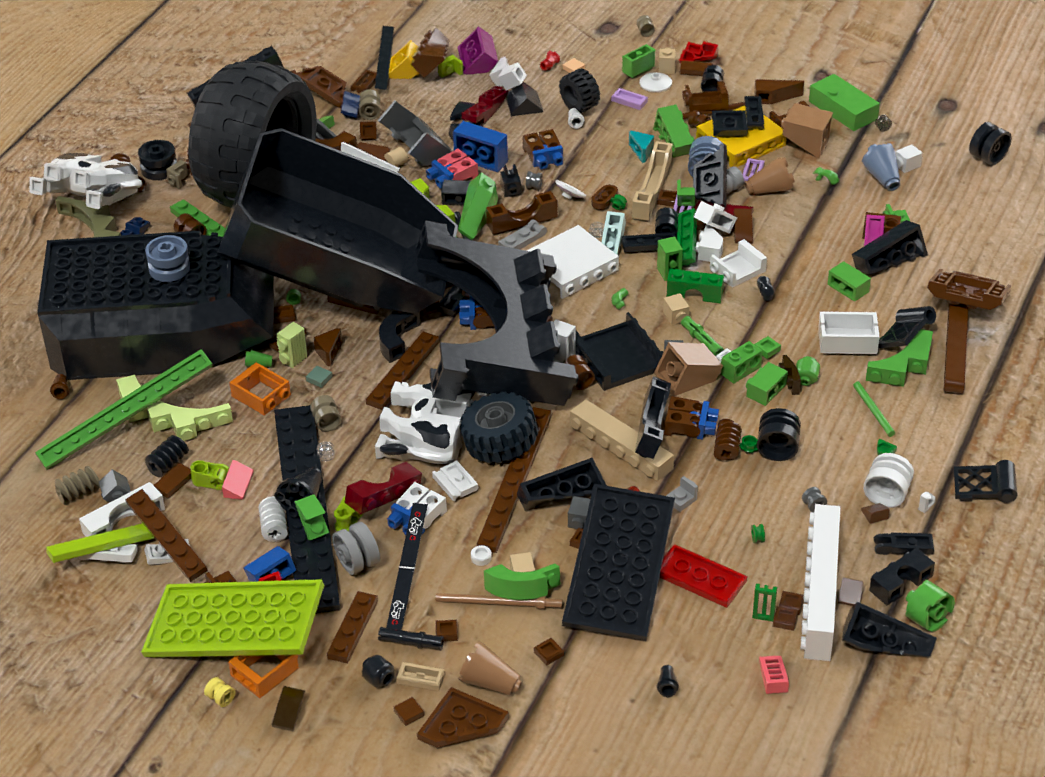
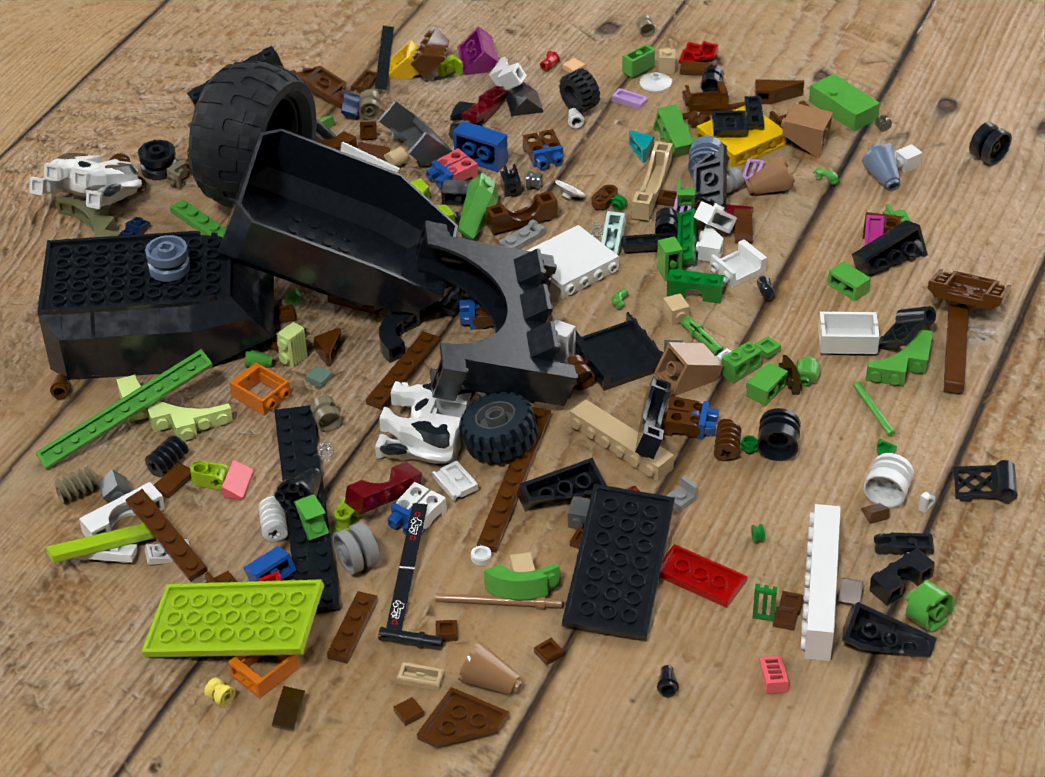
reddish brown wheel [174,213,207,235] -> none
black head [362,655,394,688] -> none
dark grey wheel [802,487,827,512] -> none

